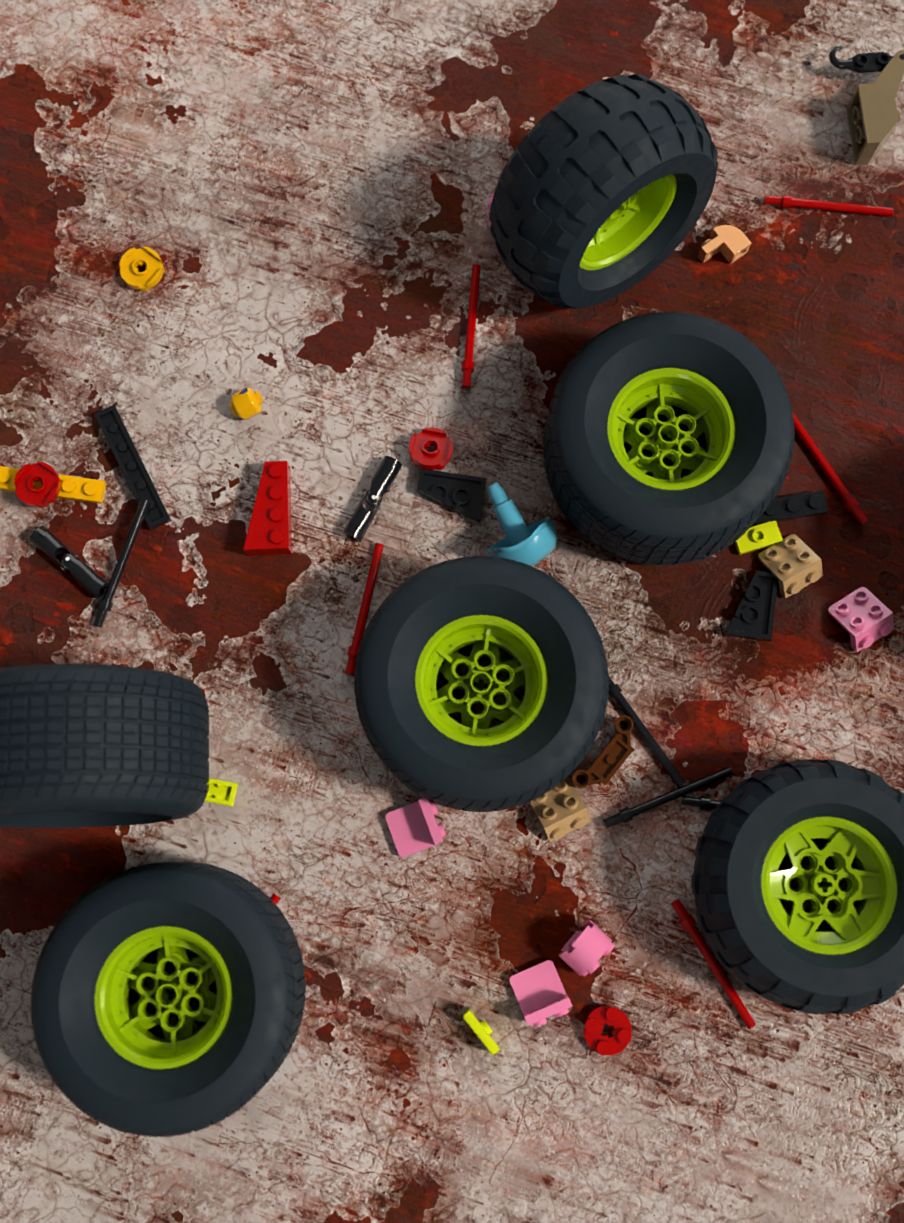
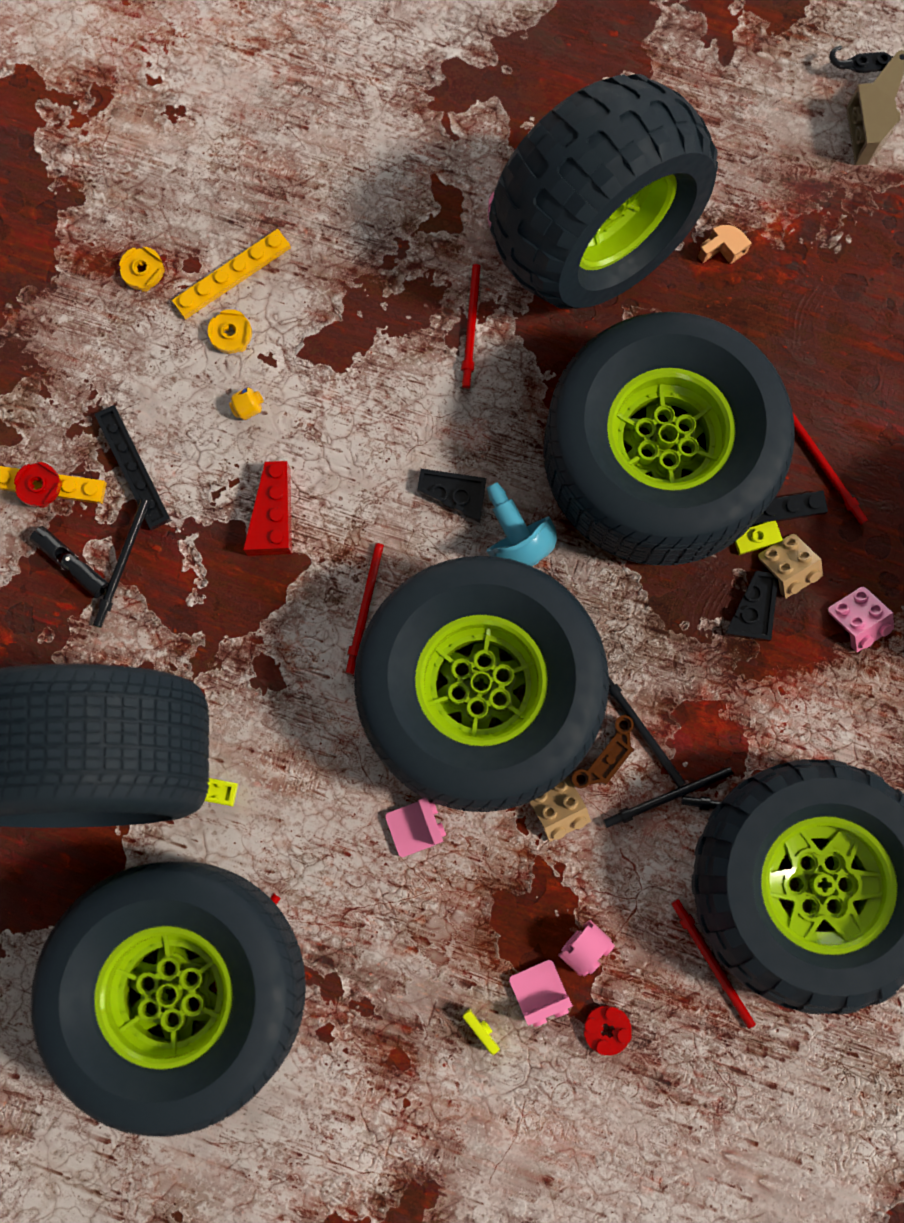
black piece [343,456,402,542] -> none
red plate [409,427,453,470] -> none
red bar [764,195,894,217] -> none
none -> yellow plate [172,229,291,320]
none -> yellow plate [208,309,252,354]

